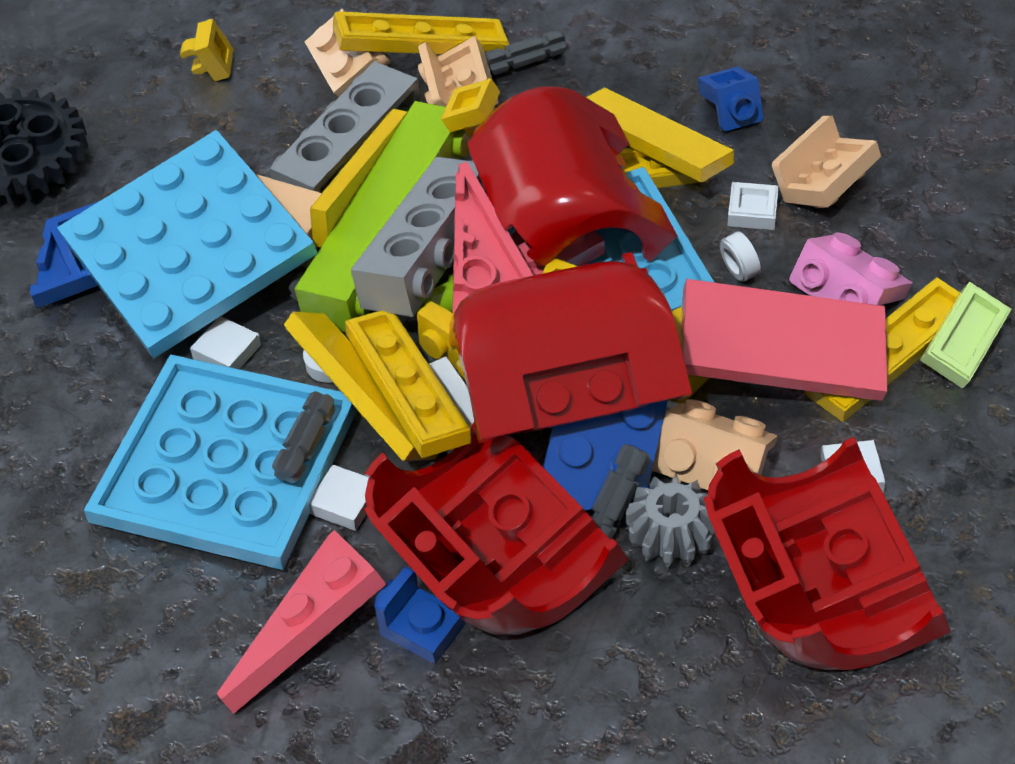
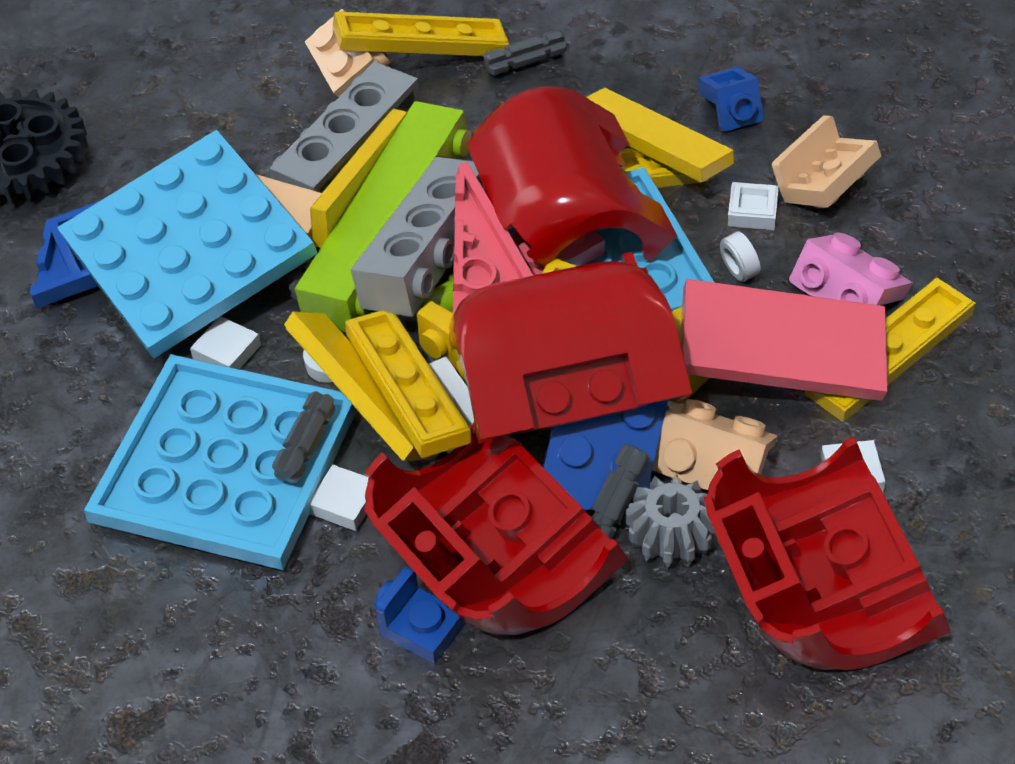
yellow tile [180,18,234,82] -> none
coral wing [217,530,386,714] -> none
light nougat bracket [418,36,499,107] -> none
yellow tile [441,78,500,137] -> none
yellowish green tile [920,282,1012,388] -> none

